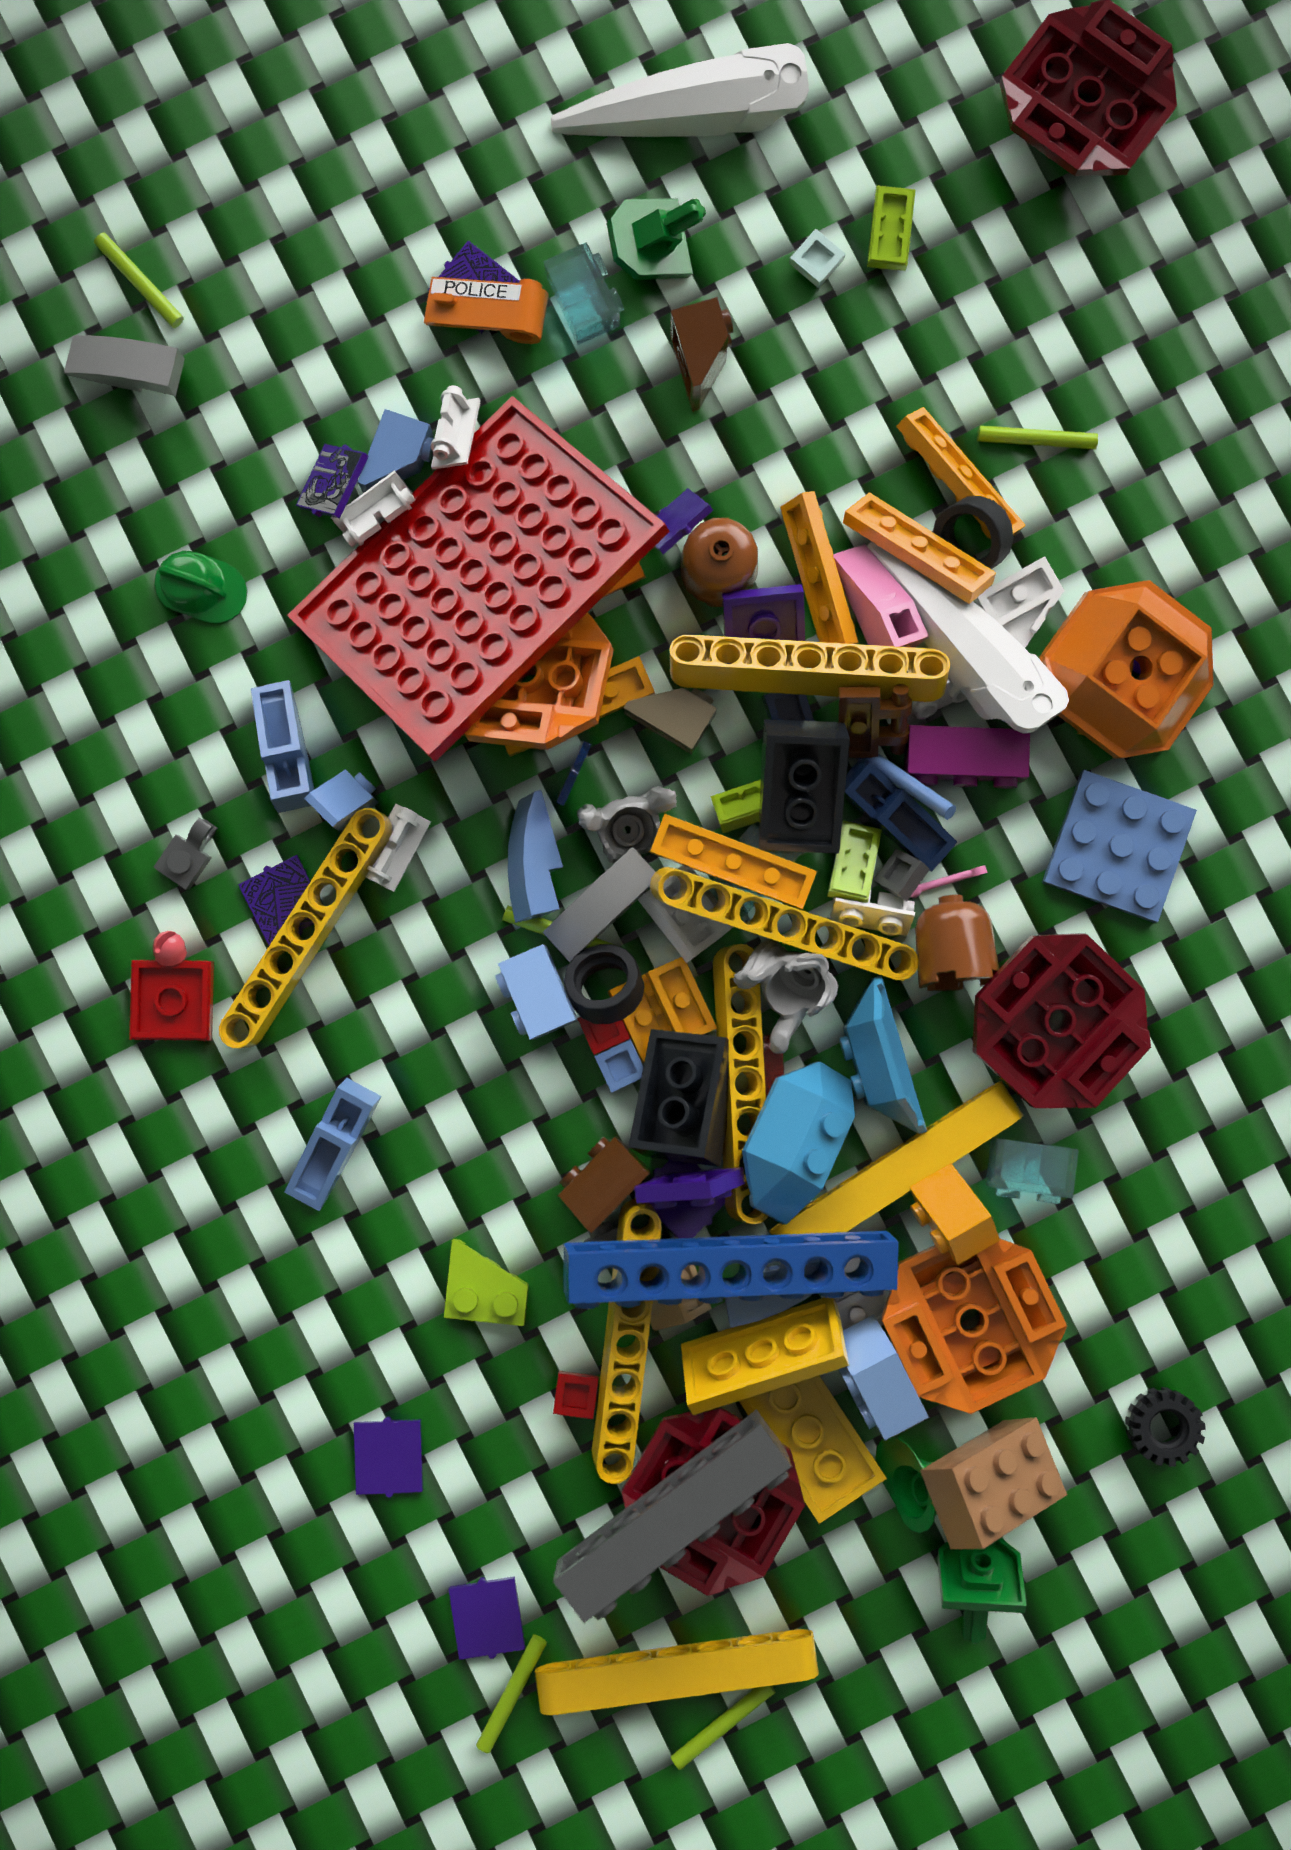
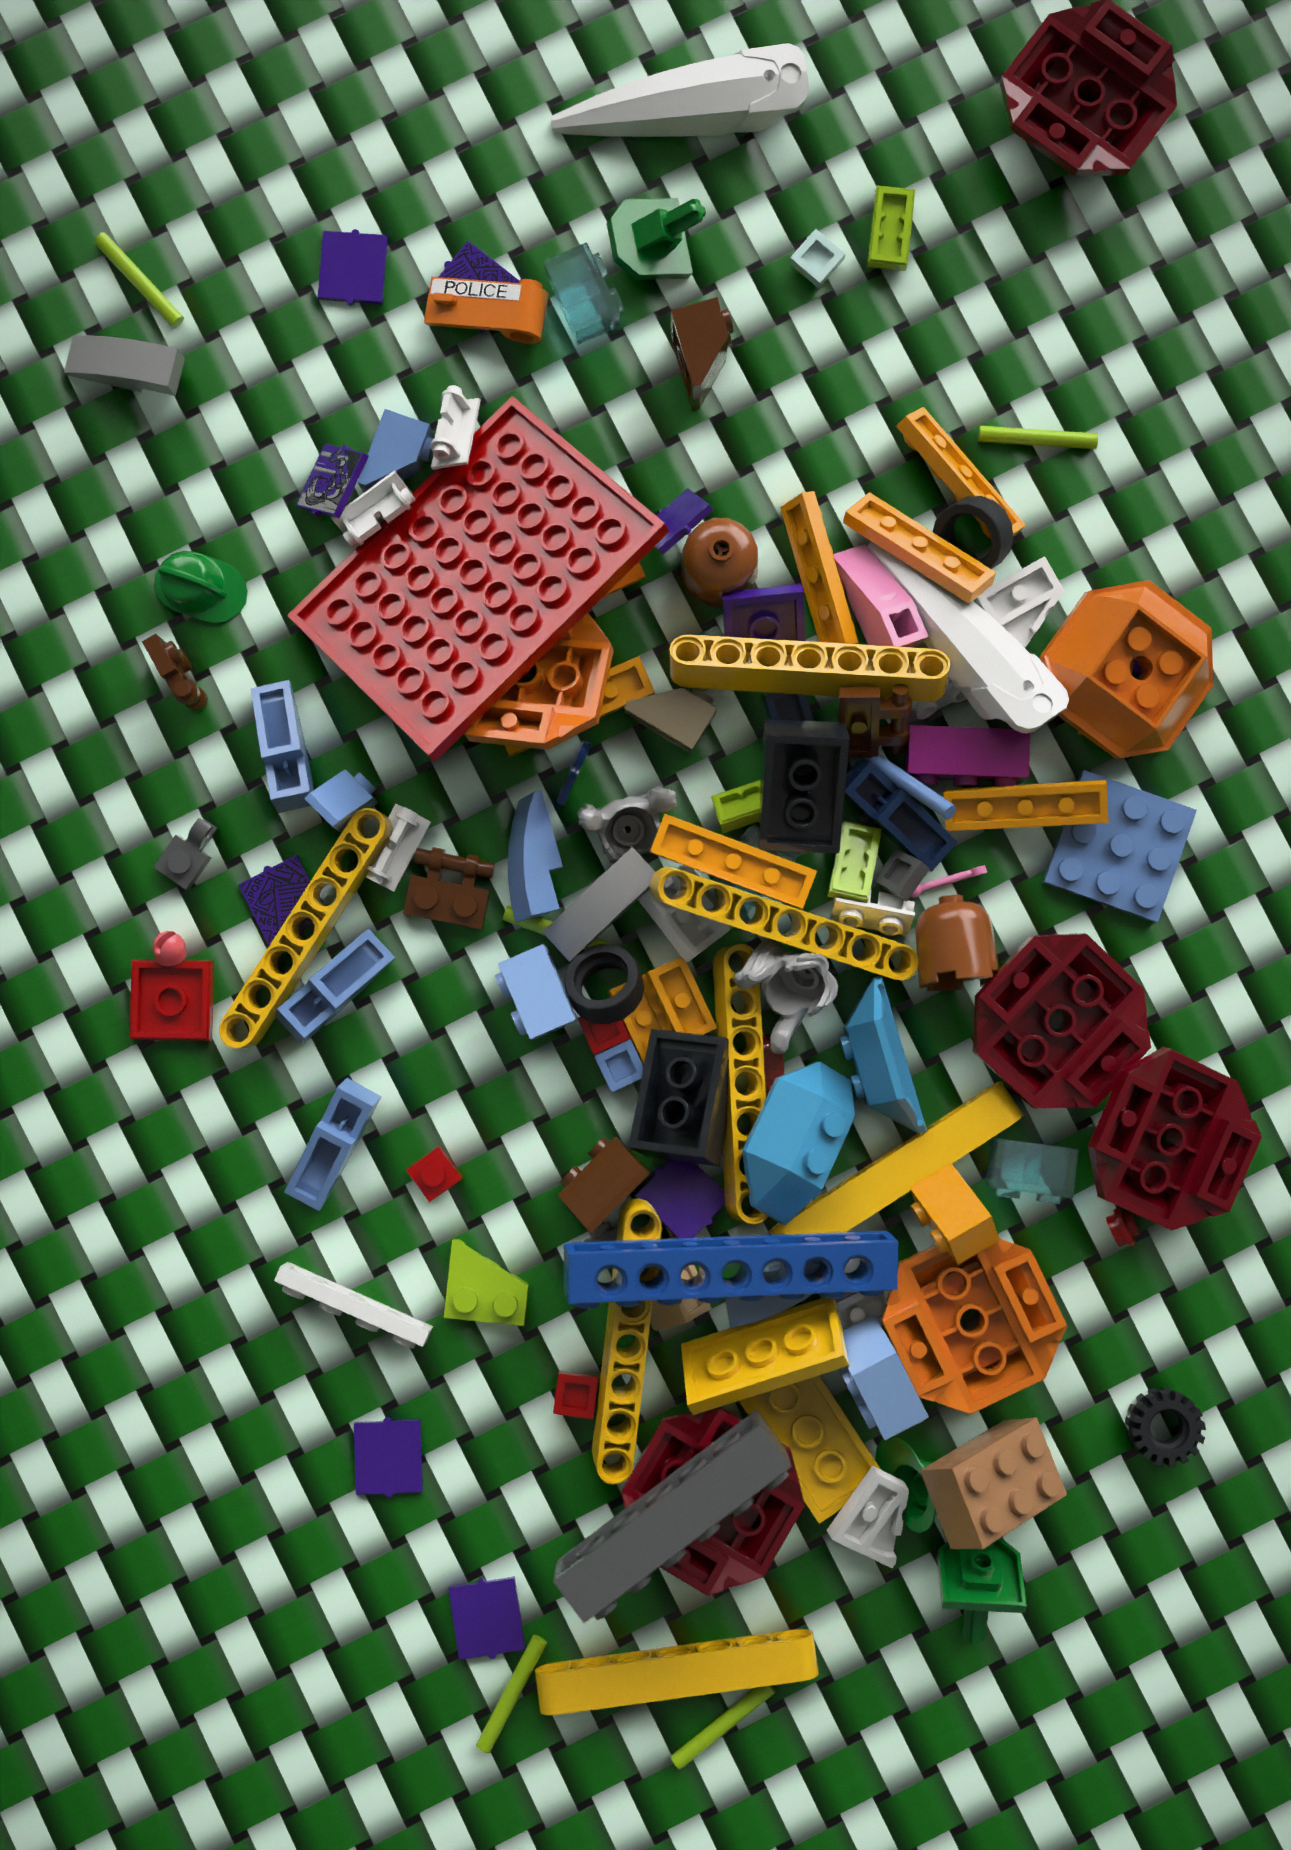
dark purple plate [634,1167,745,1209] -> none
none -> reddish brown plate [142,634,208,711]
none -> white plate [274,1262,433,1348]
none -> medium blue slope [275,928,395,1045]
none -> dark purple piece [318,229,388,306]
none -> reddish brown plate [403,847,495,930]
none -> red plate [406,1146,463,1203]
none -> white wing [827,1466,909,1568]
none -> light orange plate [943,780,1109,831]
none -> dark red piece [1088,1047,1262,1230]
none -> red plate [1106,1207,1140,1247]

